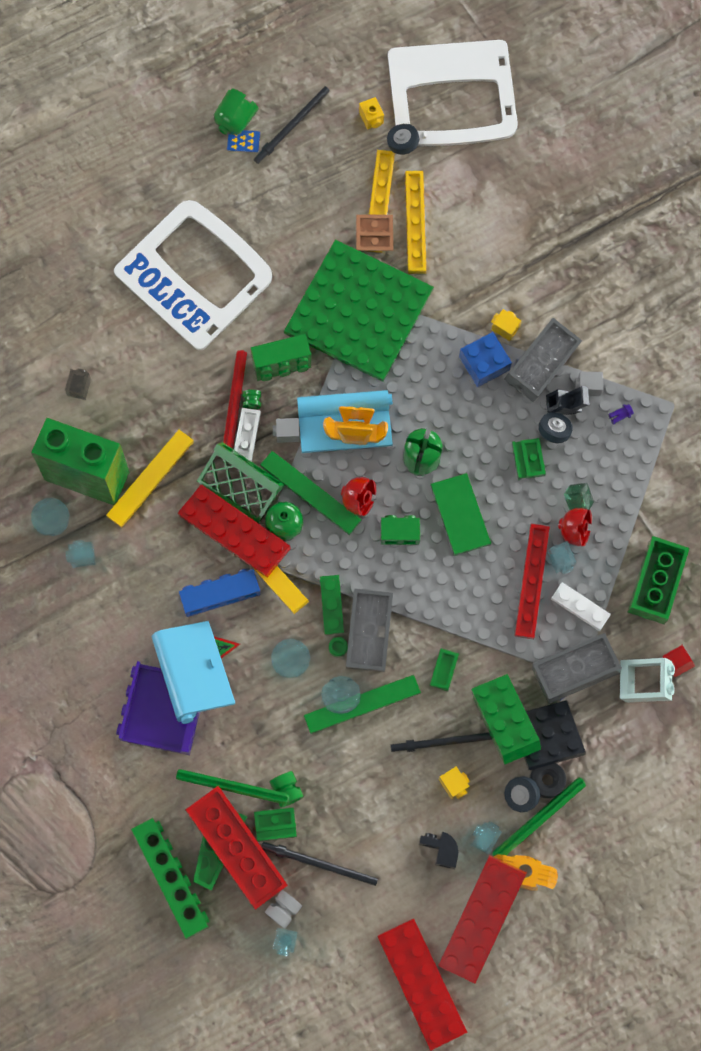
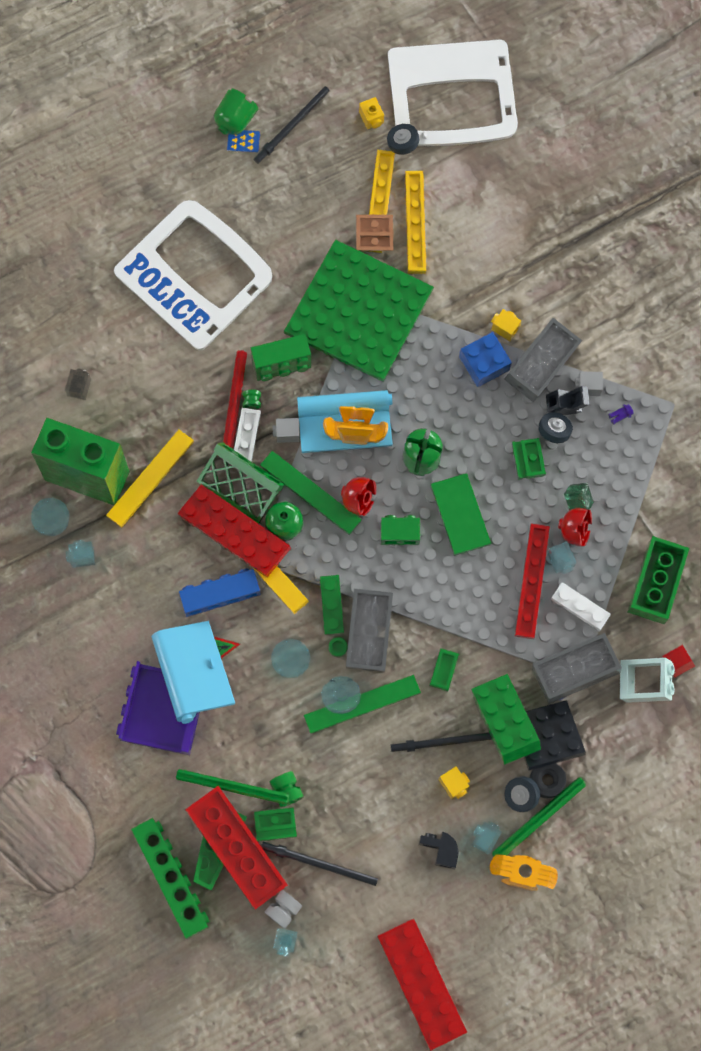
red plate [438,855,527,984] -> none

